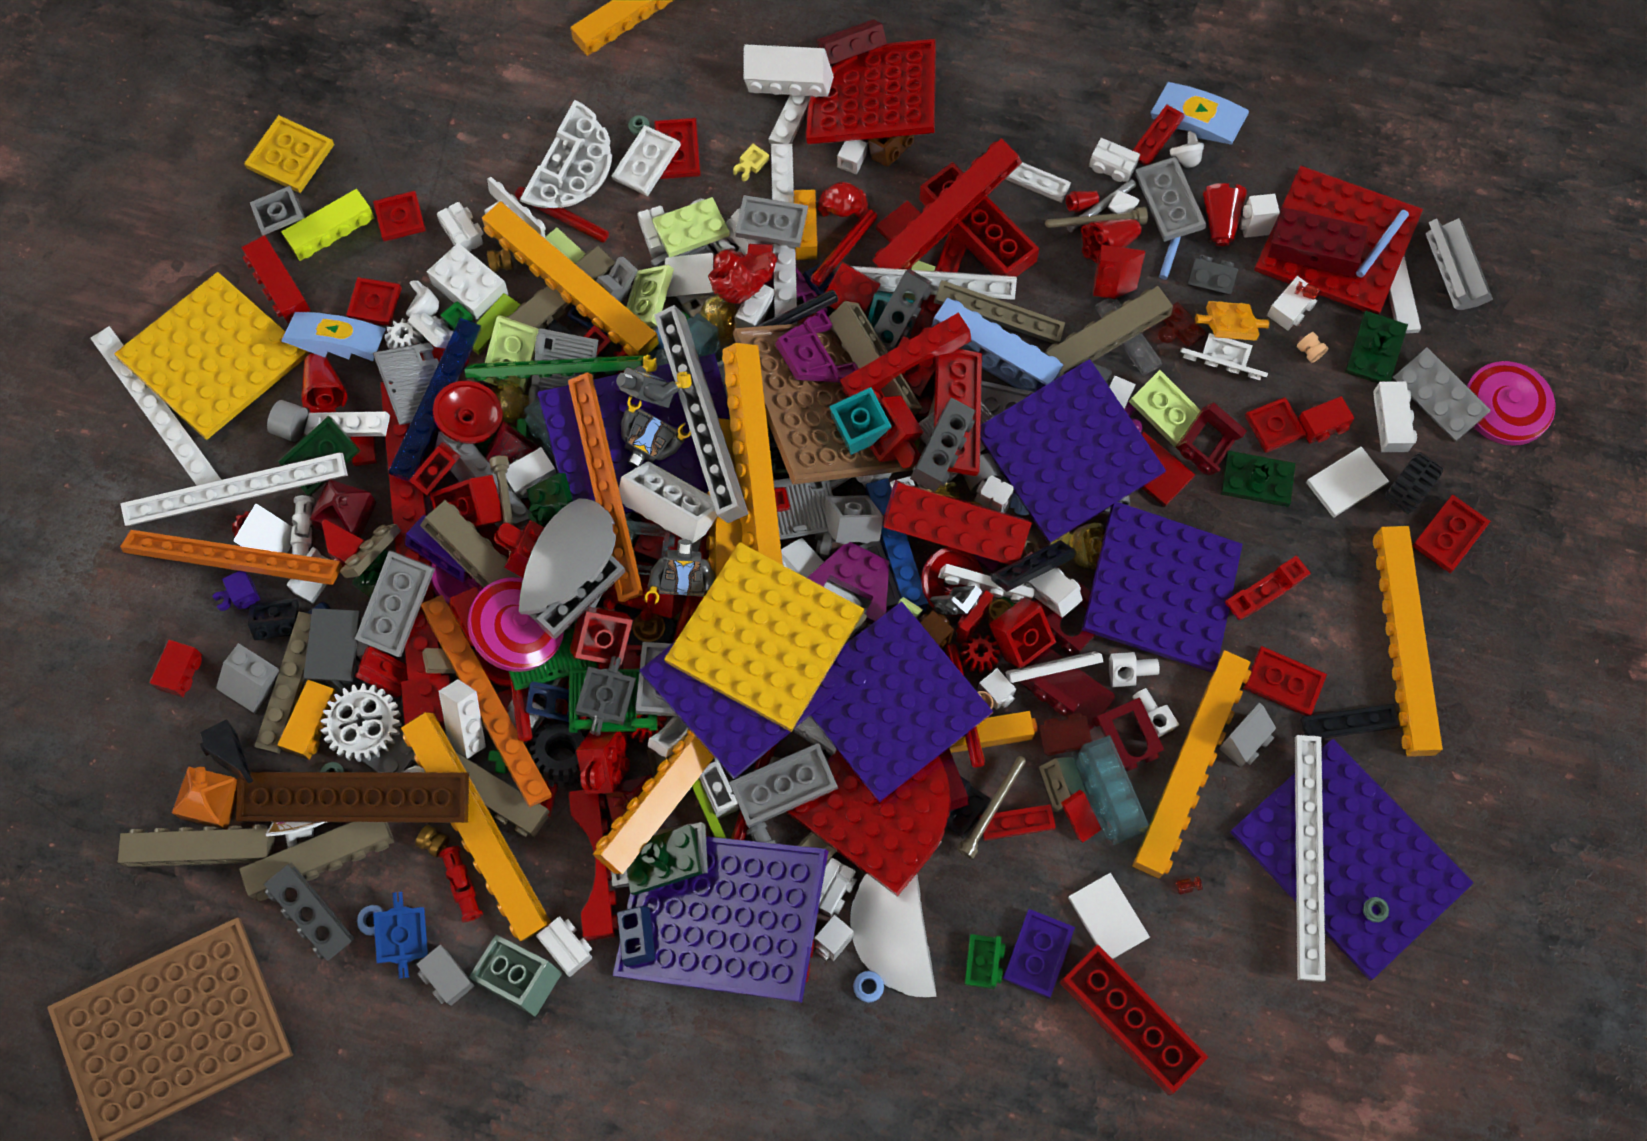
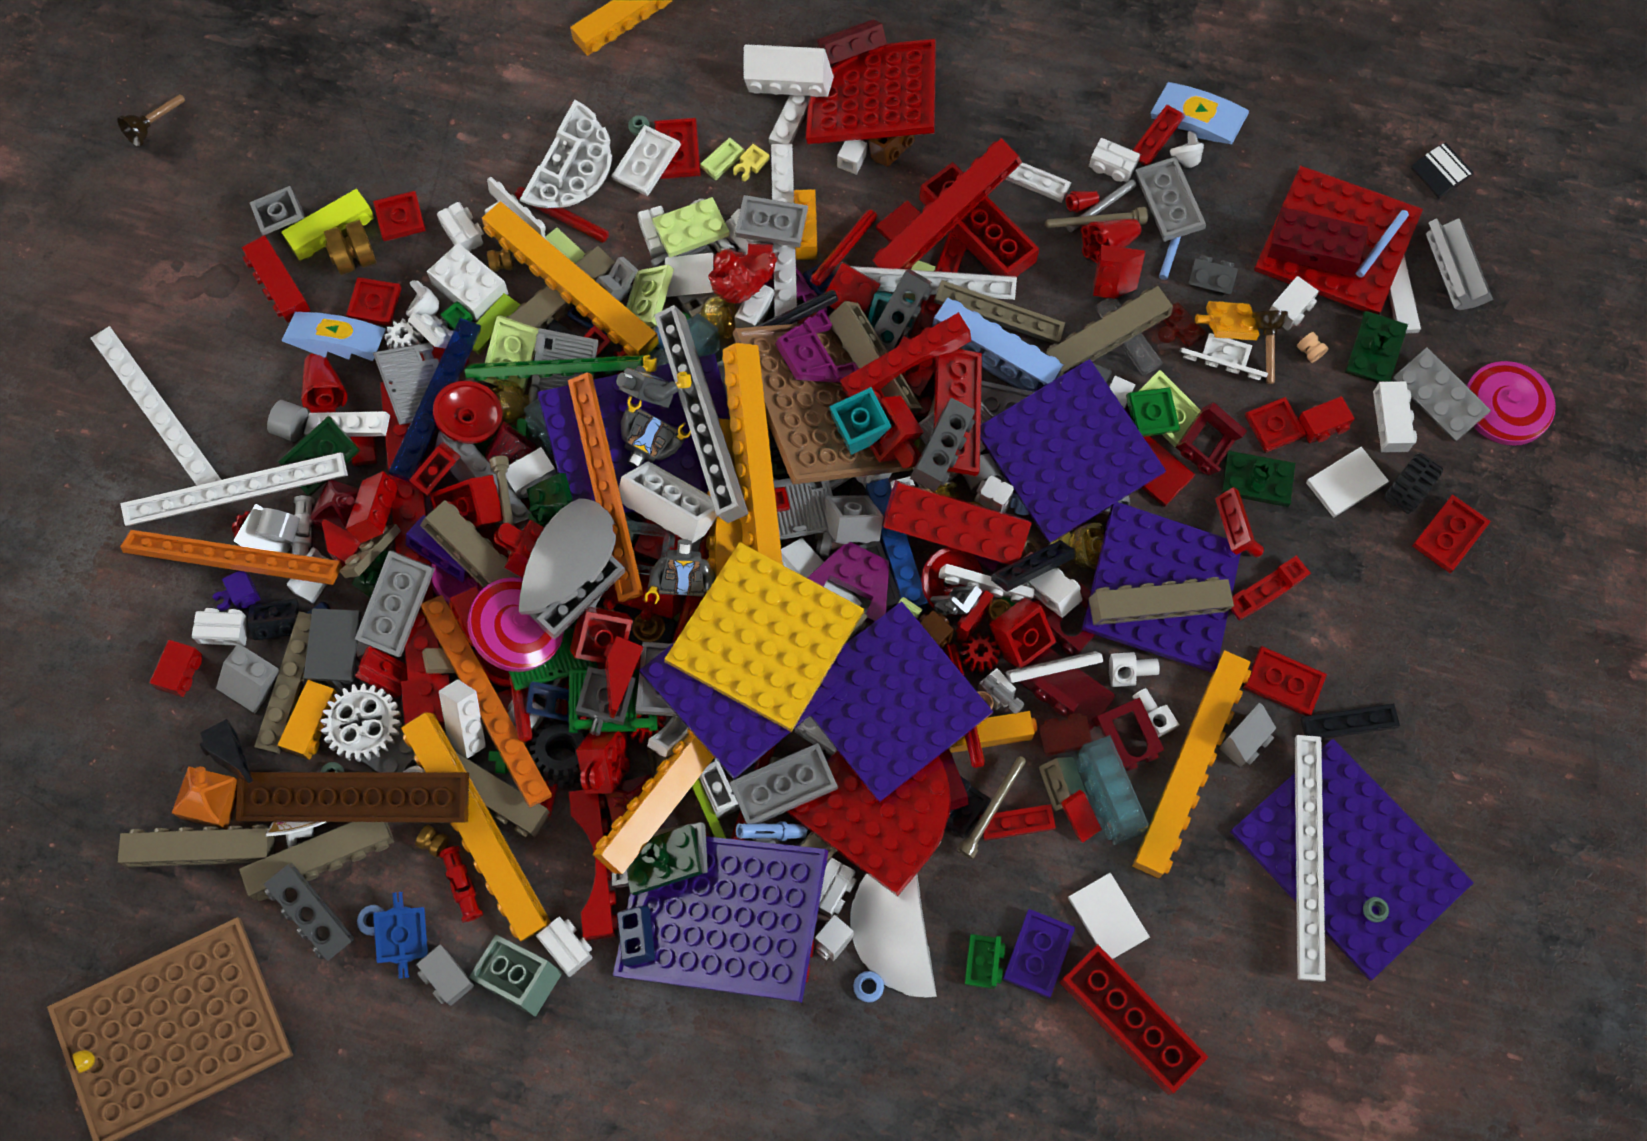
yellow plate [114,272,309,440] -> none
yellow plate [244,115,334,193] -> none
red hair [817,182,868,218] -> none
white slope [1108,190,1140,214] -> none
clear red piece [1176,876,1203,895] -> none
red cone [1203,183,1247,246] -> none
white brick [1238,194,1280,238] -> none
clear red piece [1295,281,1319,300] -> none
light orange brick [1373,526,1443,756] -> none
none -> yellow hinge [73,1050,95,1073]
none -> dark brown piece [117,94,185,147]
none -> white brick [192,608,248,646]
none -> light grey piece [256,508,300,544]
none -> pearl gold wheel [324,219,377,275]
none -> red brick [346,471,398,543]
none -> red slope [603,636,644,718]
none -> yellowish green tile [700,138,745,180]
none -> light blue pin [736,821,807,841]
none -> light grey axle [982,675,1024,714]
none -> dark tan brick [1089,577,1234,625]
none -> green tile [1126,387,1180,437]
none -> red piece [1215,487,1264,558]
none -> piece [1252,311,1288,384]
none -> black slope [1411,142,1474,199]

